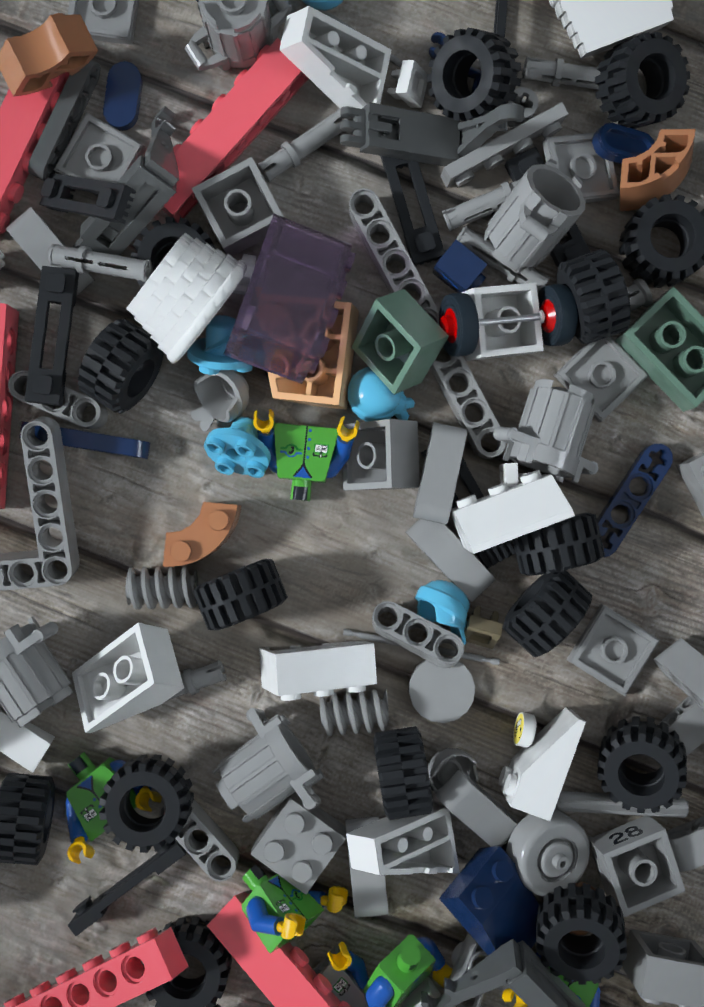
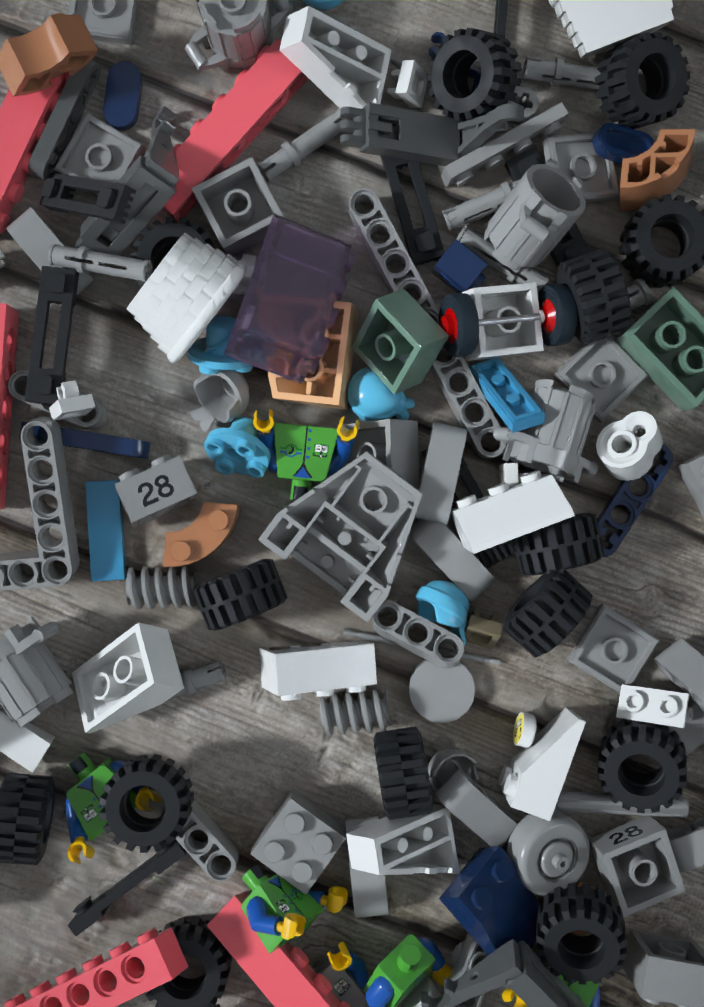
black tyre [78,319,164,414] -> none
light grey container [212,708,324,823] -> none
none -> white tile [49,380,95,421]
none -> dark azure tile [85,480,127,582]
none -> light grey brick [114,454,197,528]
none -> light grey wedge [258,451,423,623]
none -> dark azure tile [468,358,545,433]
none -> white piece [596,411,663,481]
none -> white hinge [616,684,693,728]

